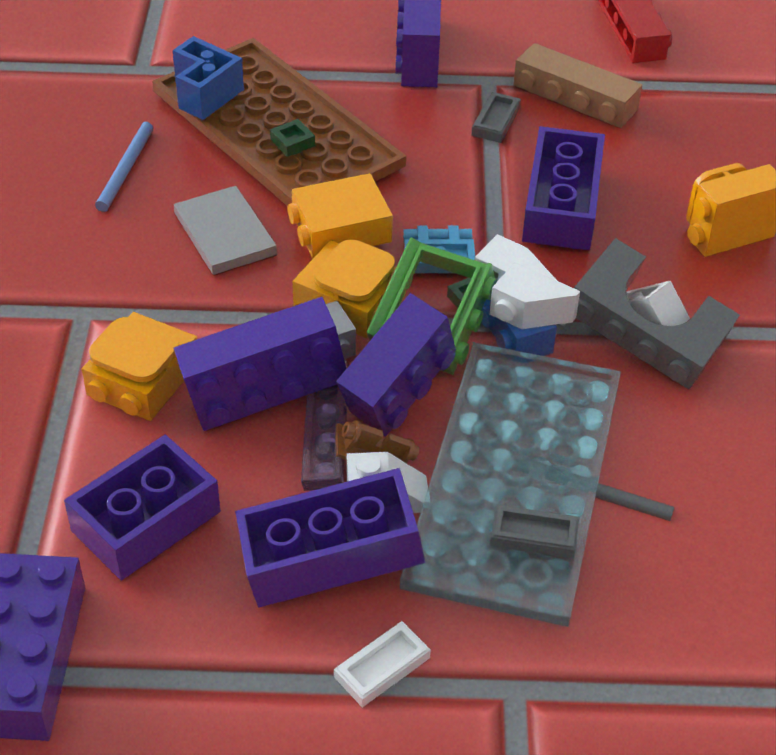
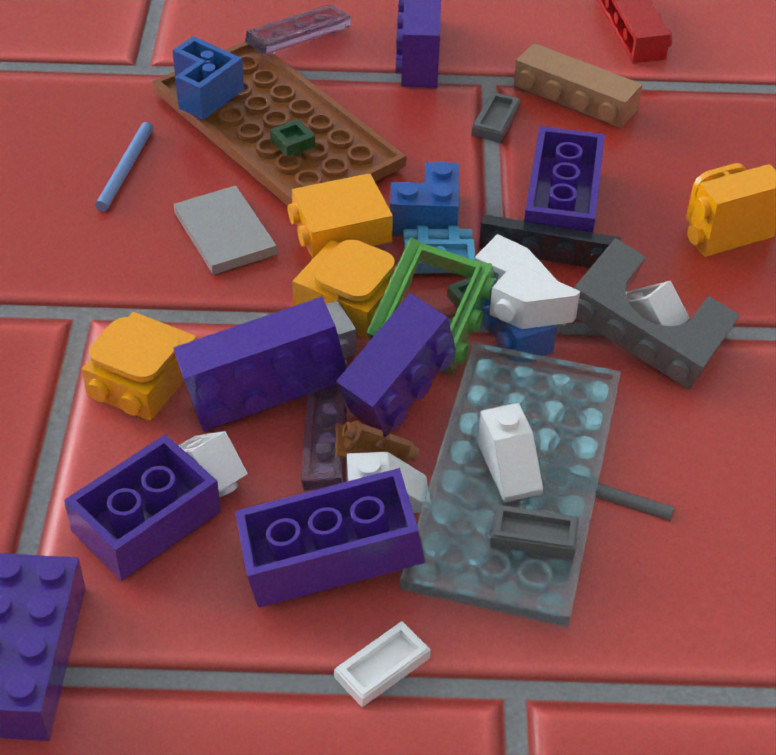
none -> white slope [179,431,248,497]
none -> clear purple plate [245,4,351,55]
none -> blue brick [390,161,459,236]
none -> white slope [477,403,543,503]
none -> black plate [479,214,621,268]

